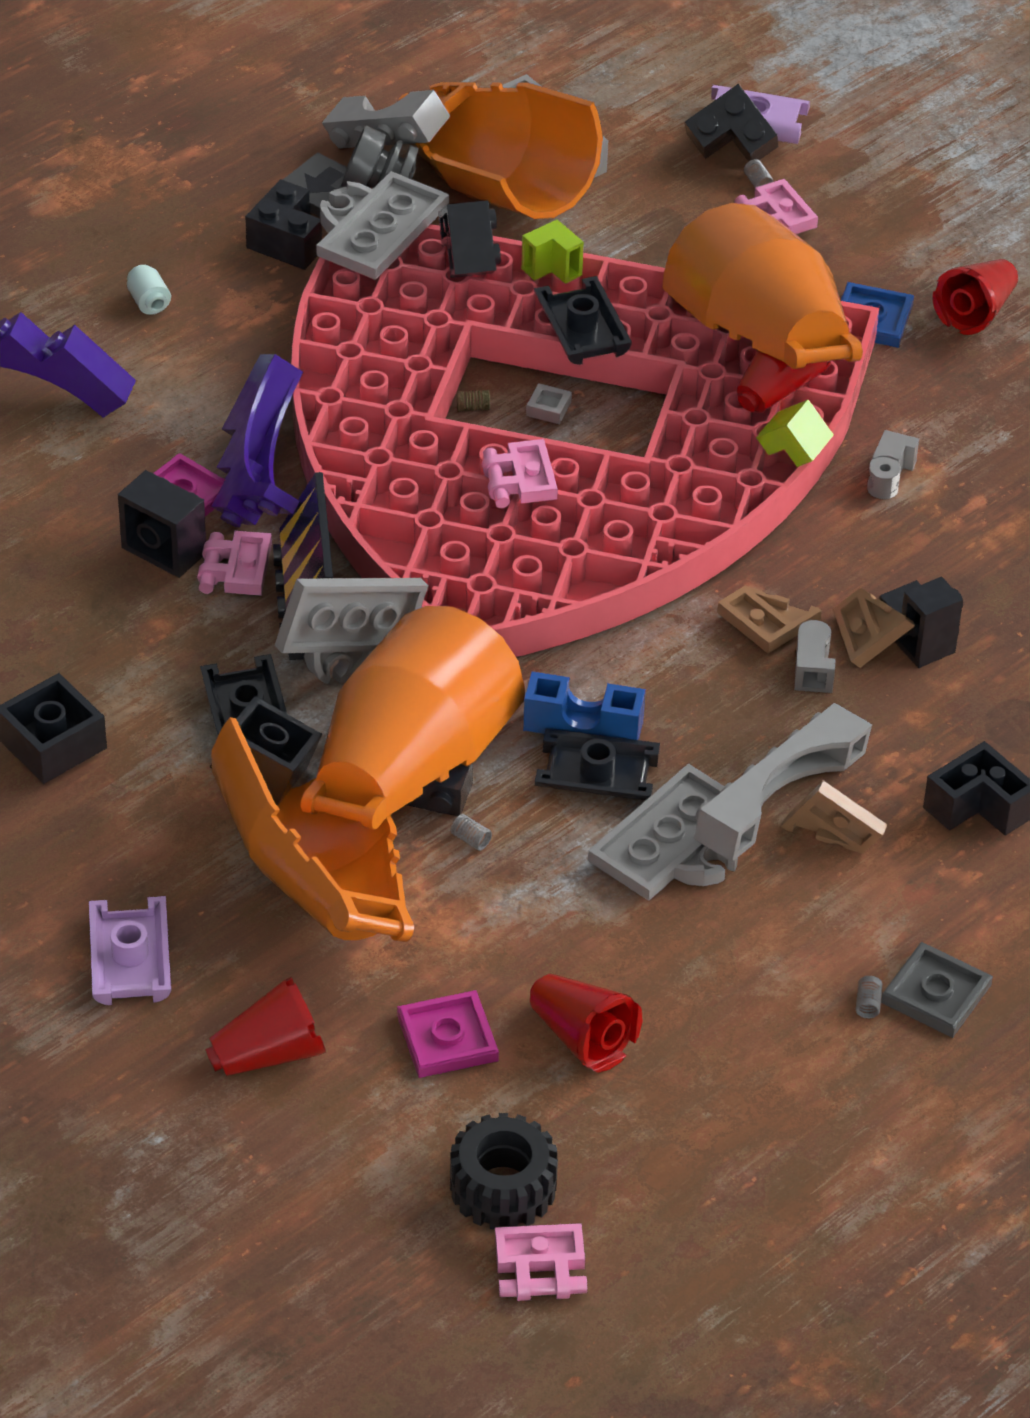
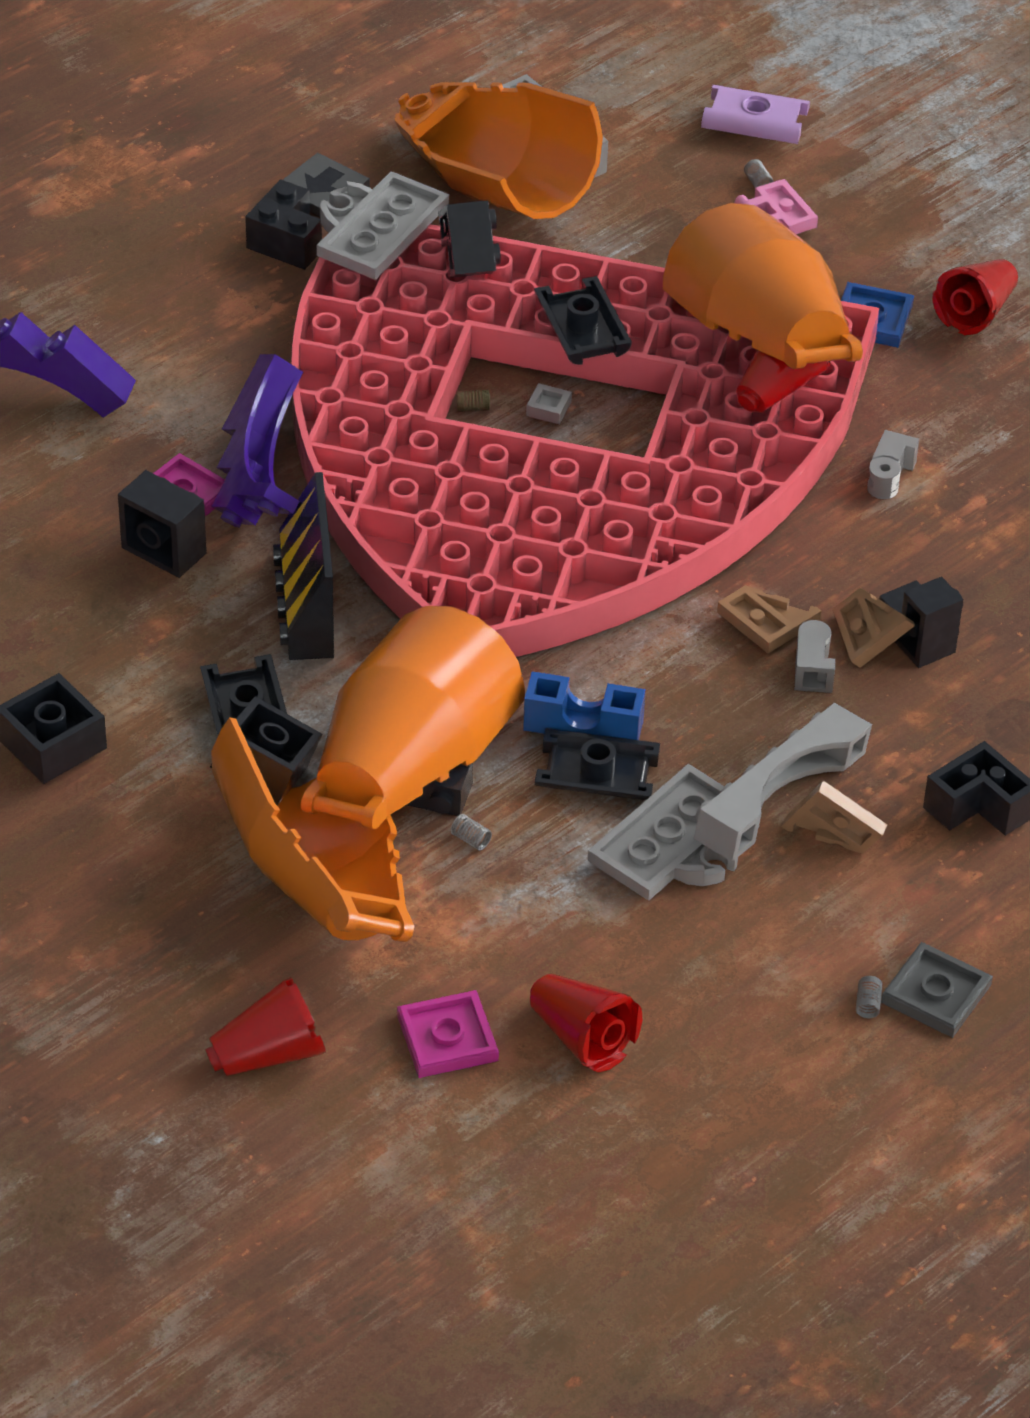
lavender piece [89,896,171,1005] -> none
light aqua brick [127,265,171,315] -> none
bright pink plate [197,531,272,596] -> none
light grey plate [275,578,429,684] -> none
light grey arch [322,90,450,148] -> none
dark grey wheel [338,125,419,189] -> none
black tyre [450,1113,558,1230] -> none
bright pink plate [481,439,558,508] -> none
bright pink plate [495,1224,587,1301] -> none
lime piece [521,219,584,284] -> none
black brick [685,83,778,165] -> none
lime piece [756,400,834,467] -> none

